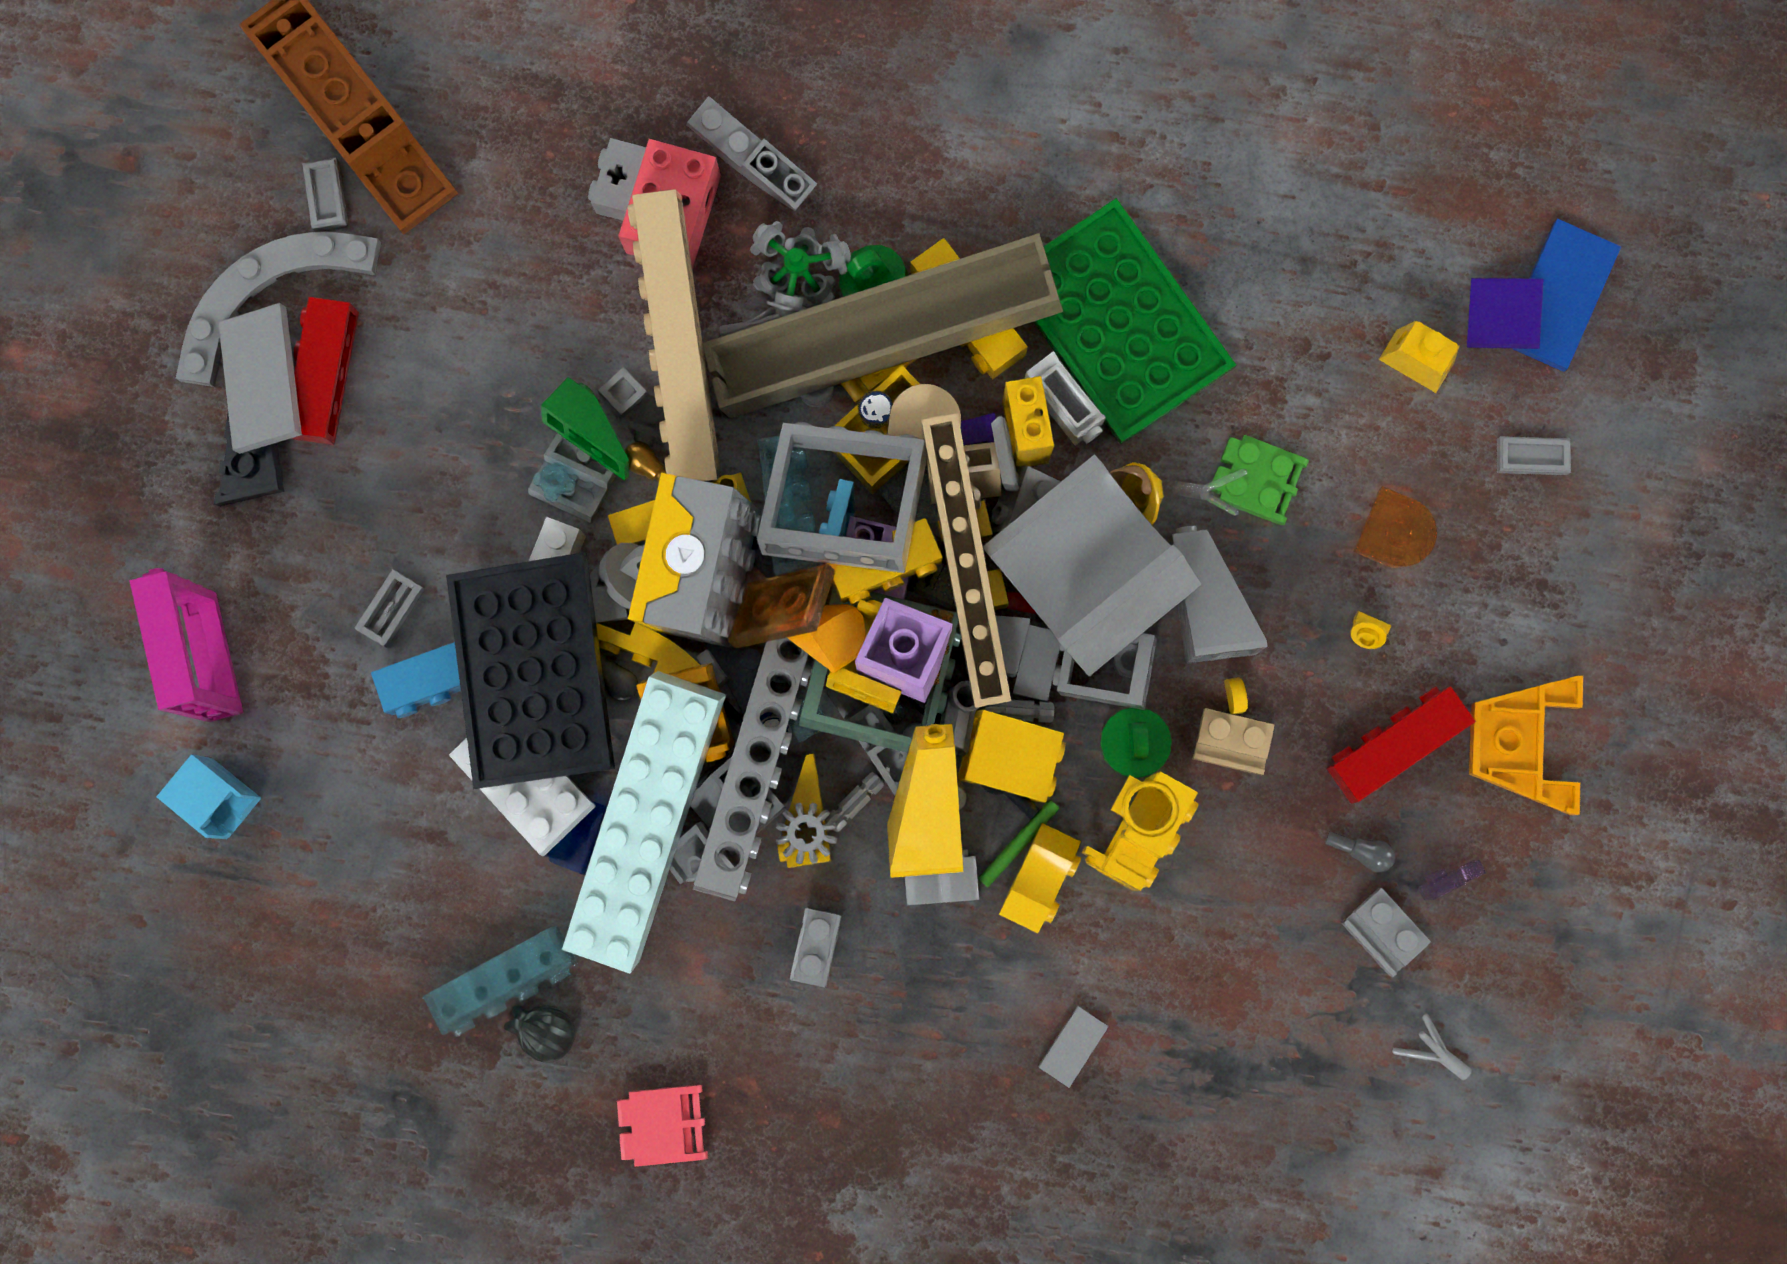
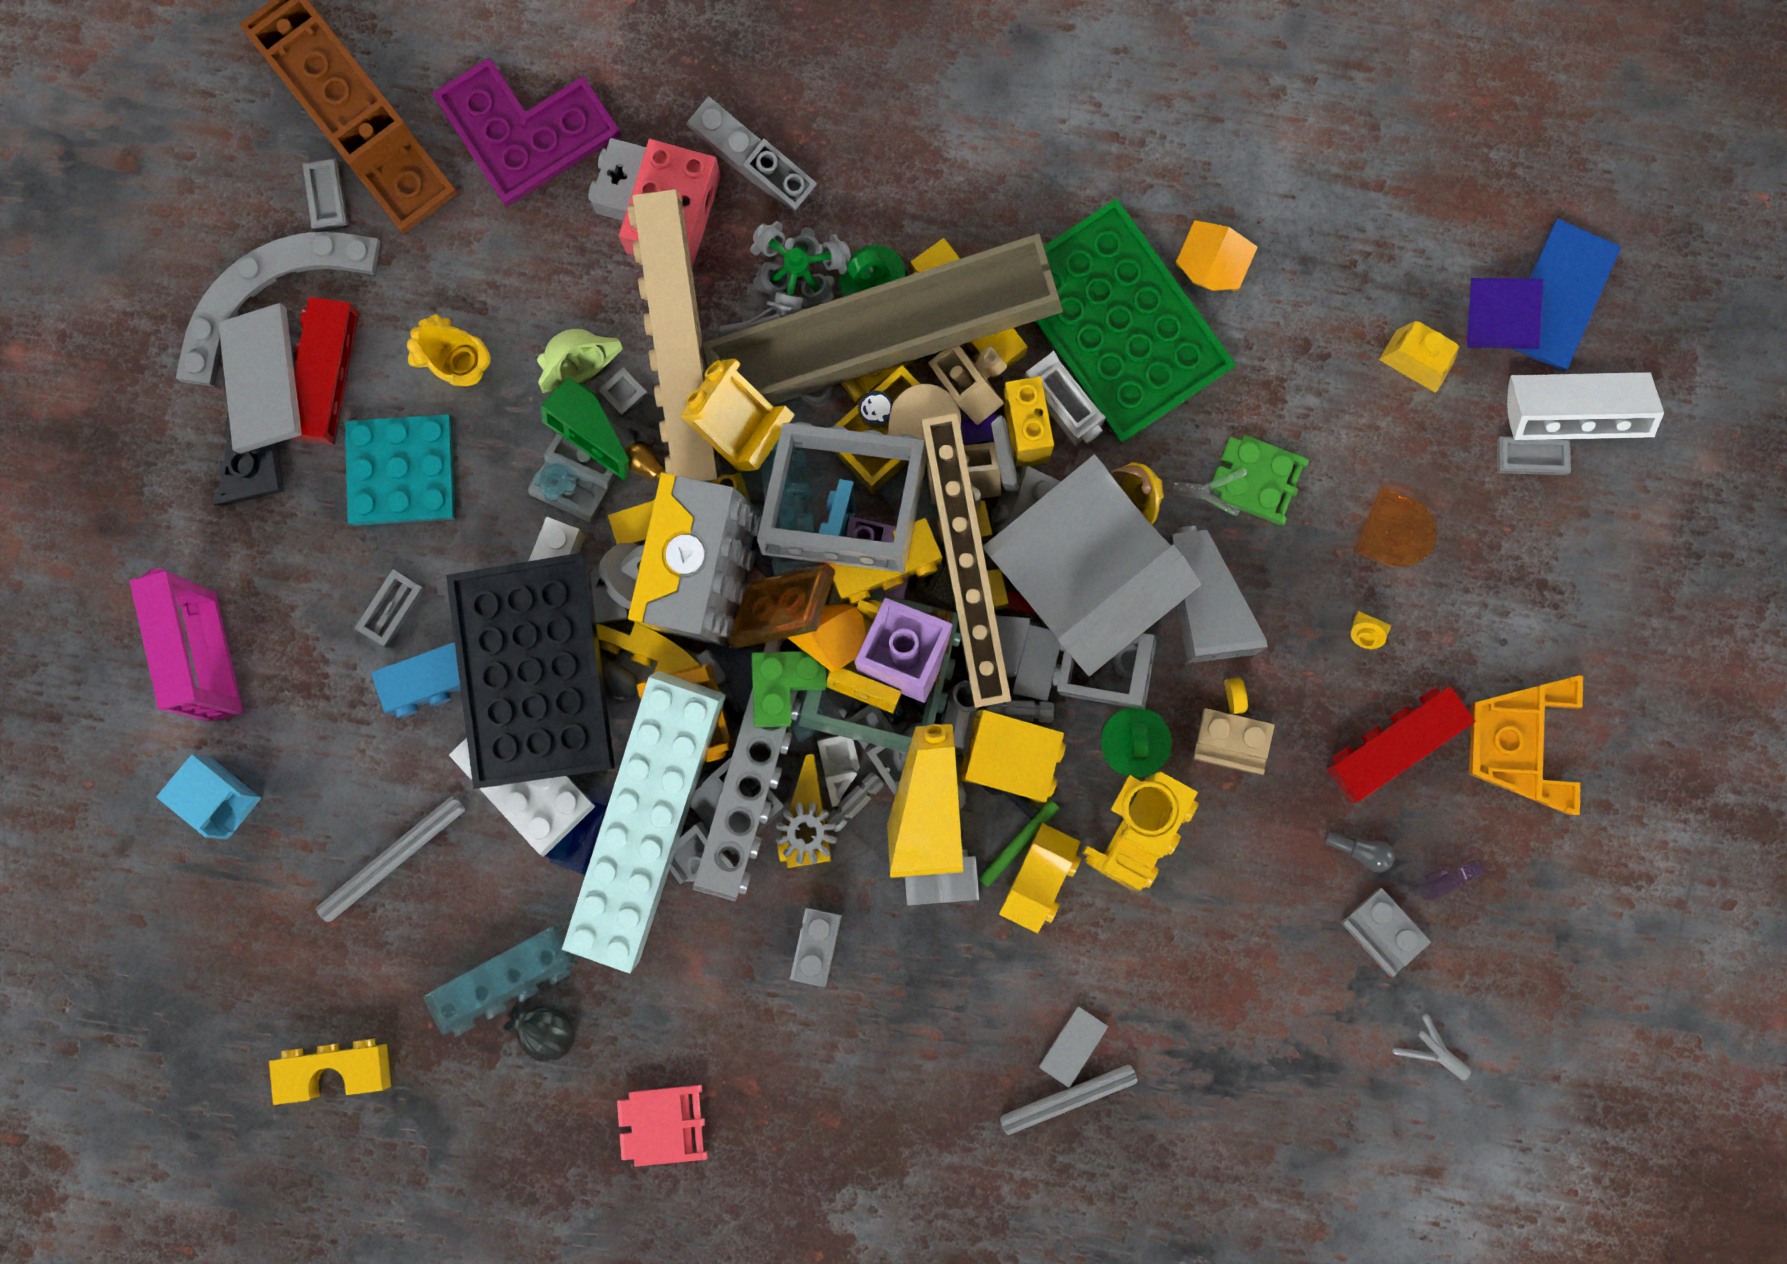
none -> yellow arch [269,1038,391,1105]
none -> light grey axle [316,796,465,922]
none -> teal plate [345,414,455,526]
none -> yellow hair [407,314,491,386]
none -> magenta plate [432,57,622,208]
none -> yellowish green hat [537,329,623,393]
none -> yellow panel [680,358,795,472]
none -> bright green plate [752,652,827,727]
none -> white slope [817,735,860,807]
none -> tan brick [928,345,1007,426]
none -> light grey axle [1000,1064,1138,1135]
none -> light orange slope [1175,220,1258,291]
none -> white brick [1507,372,1664,440]

